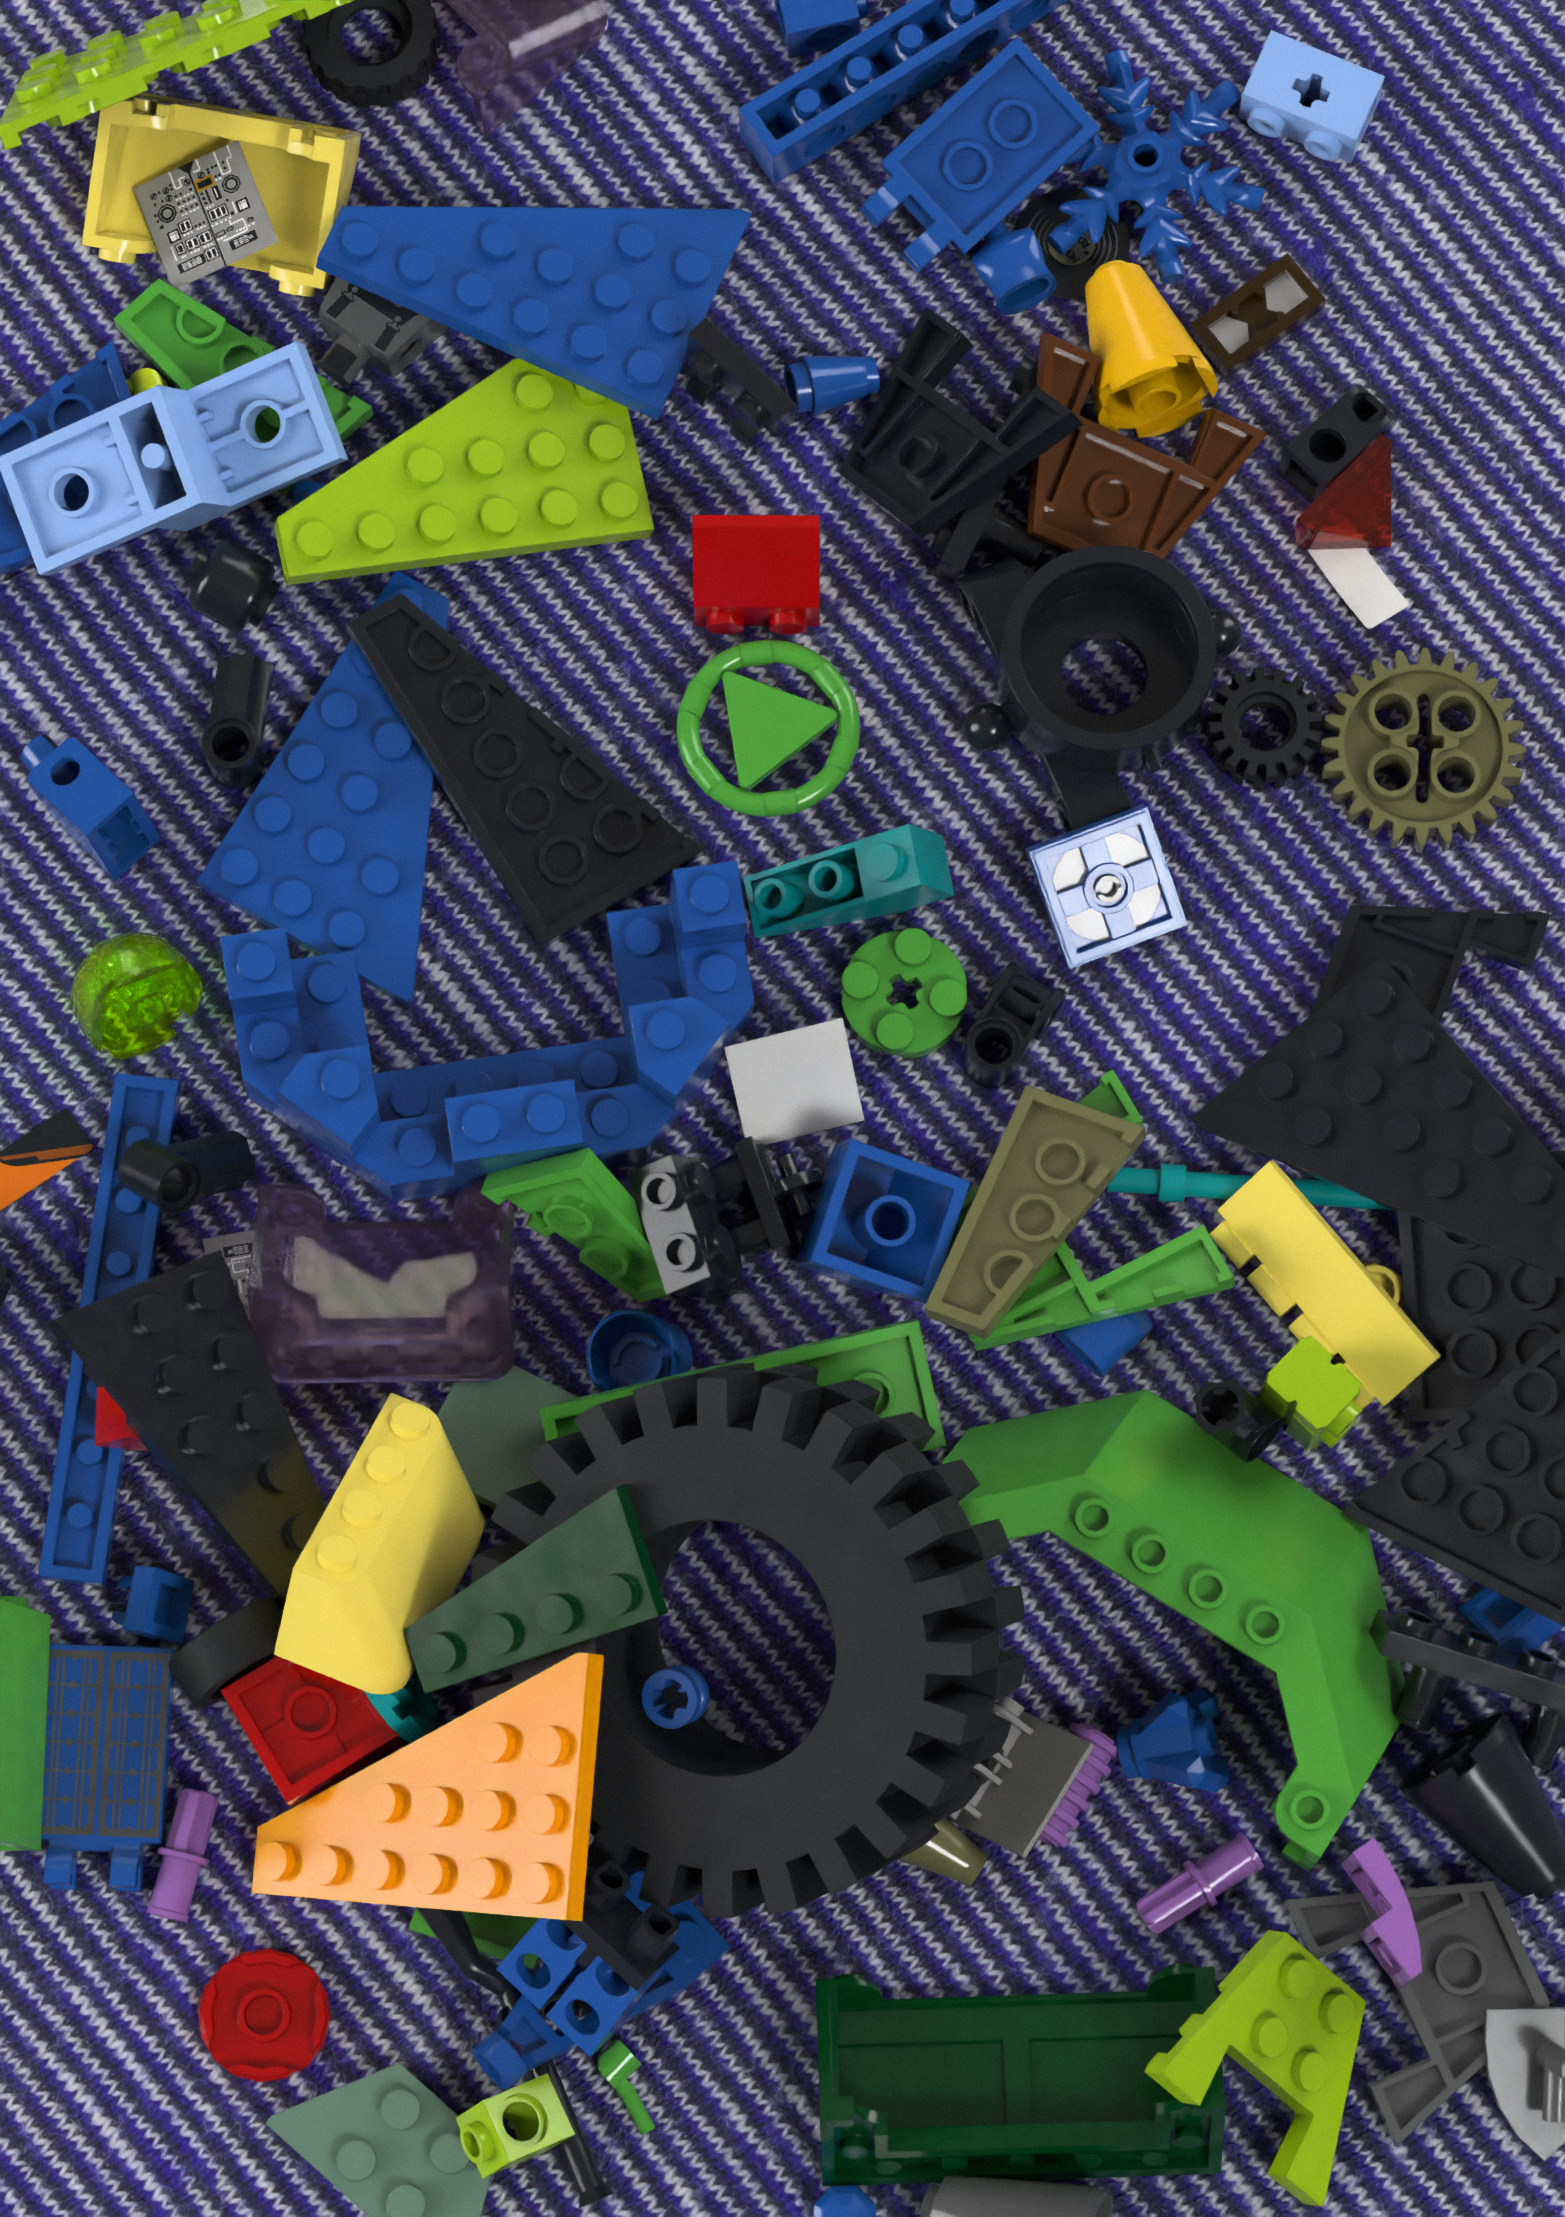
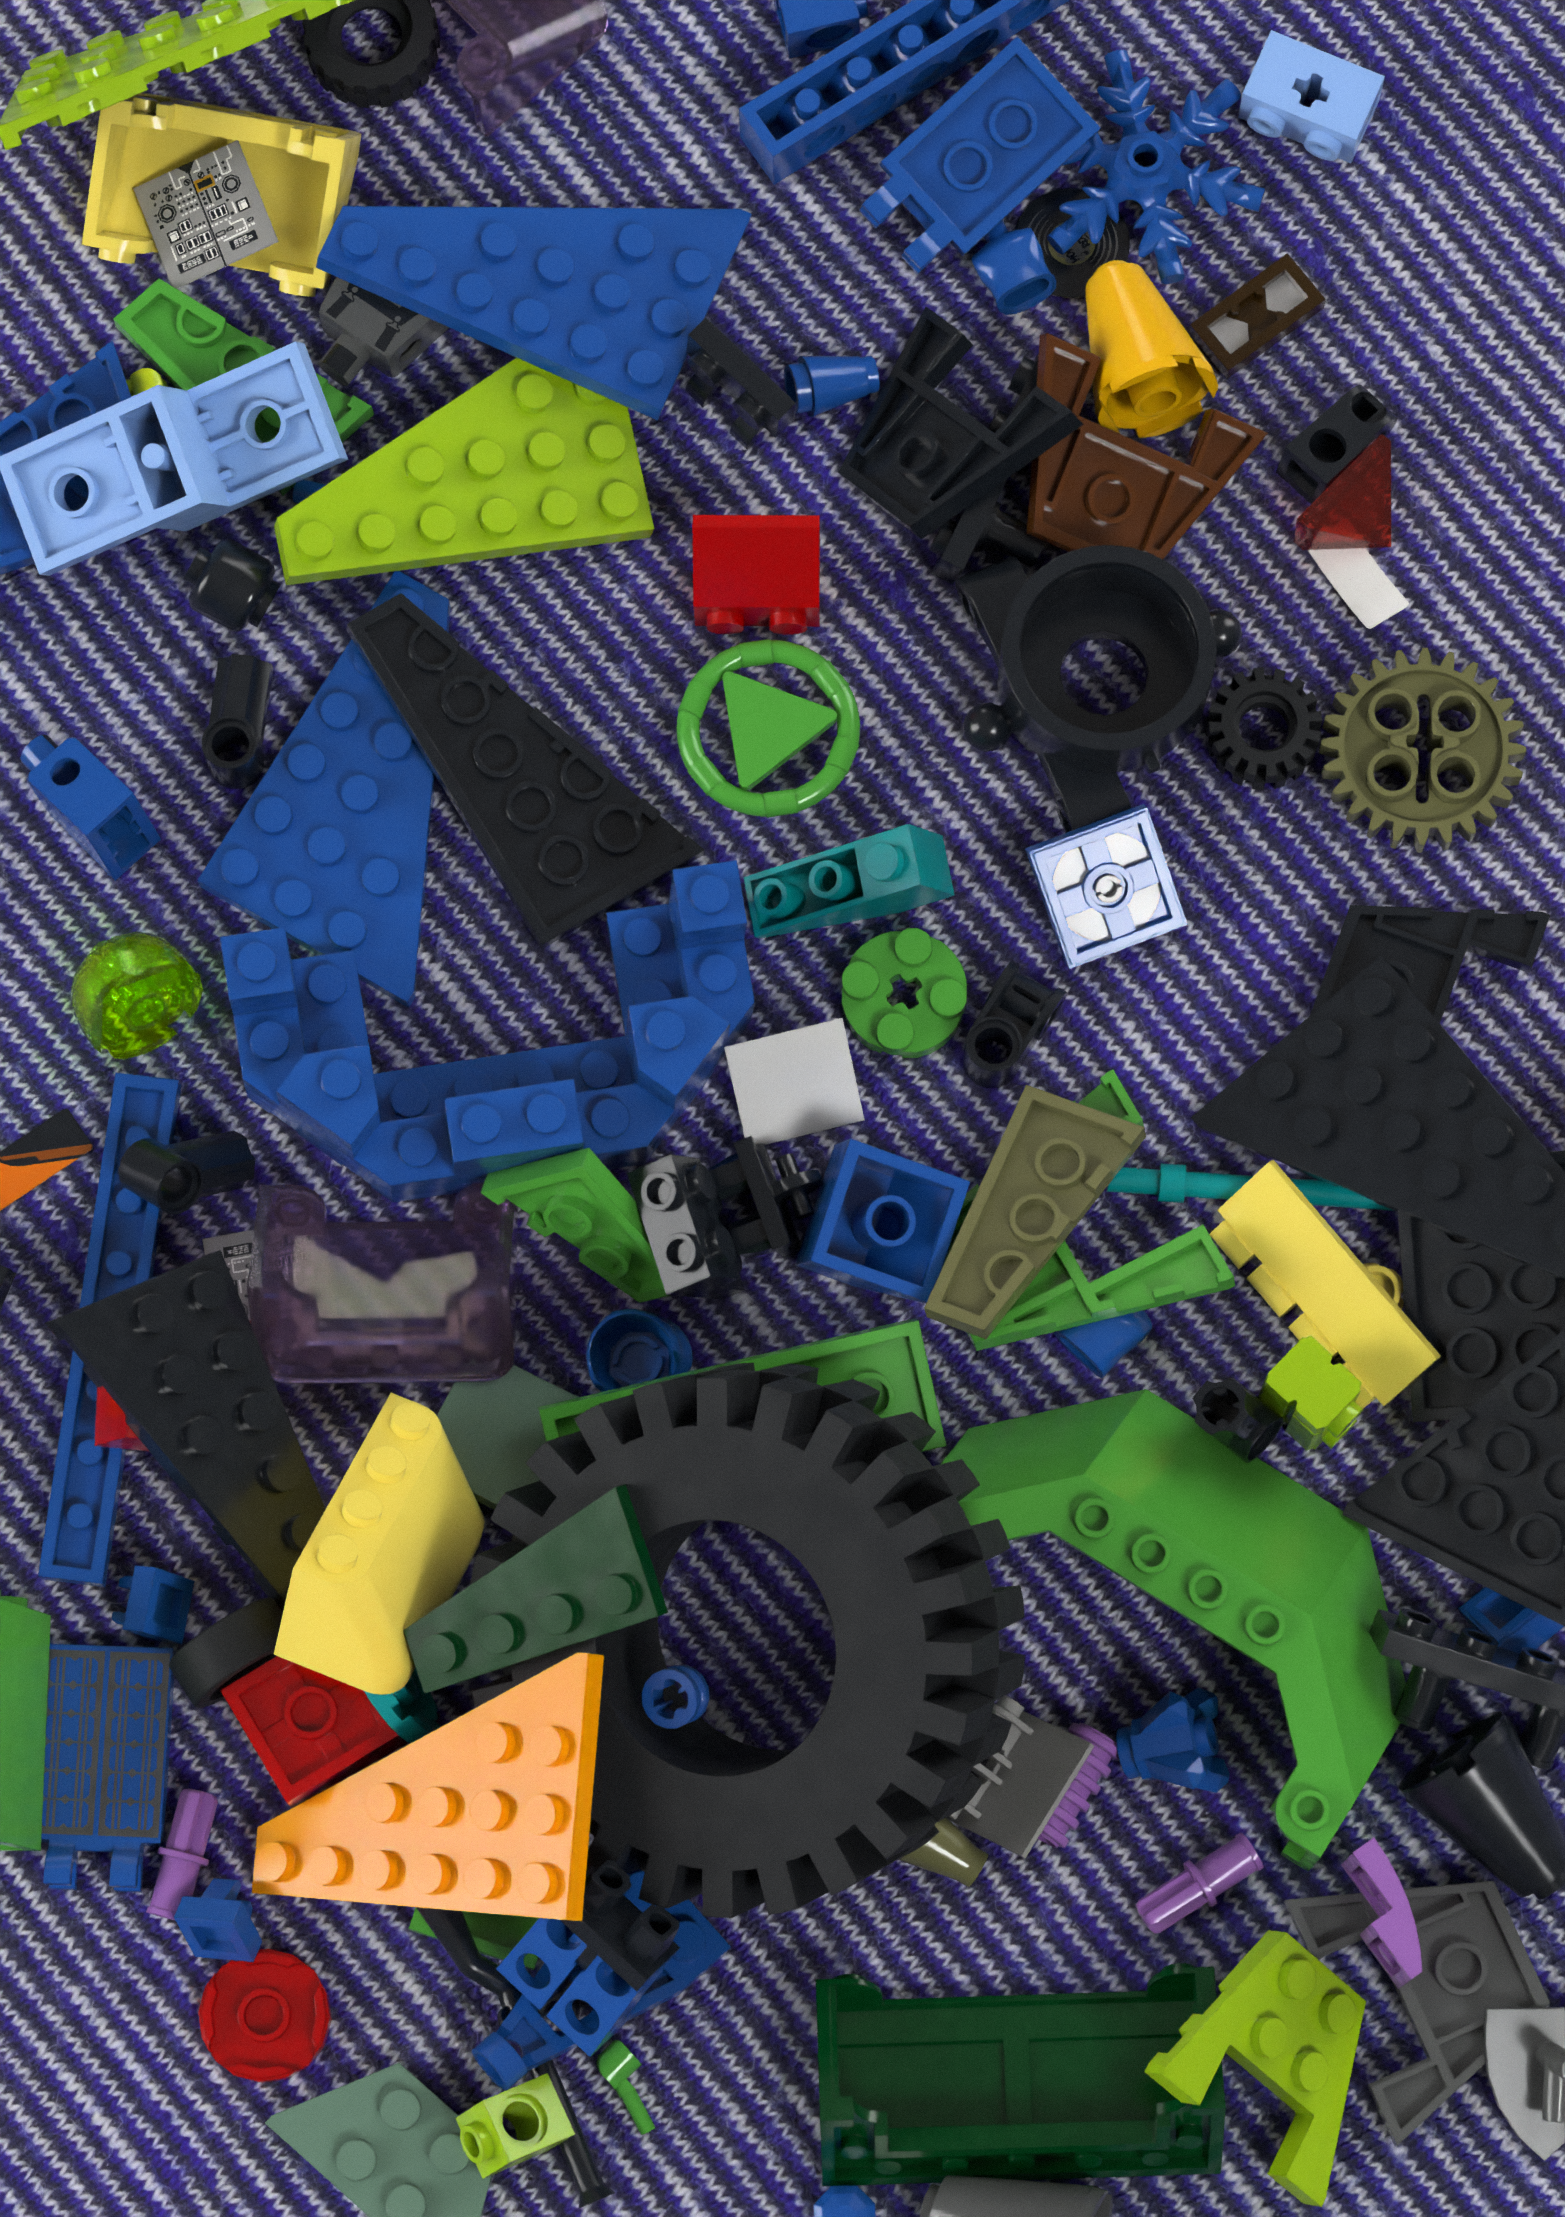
none -> blue tile [174,1878,262,1962]

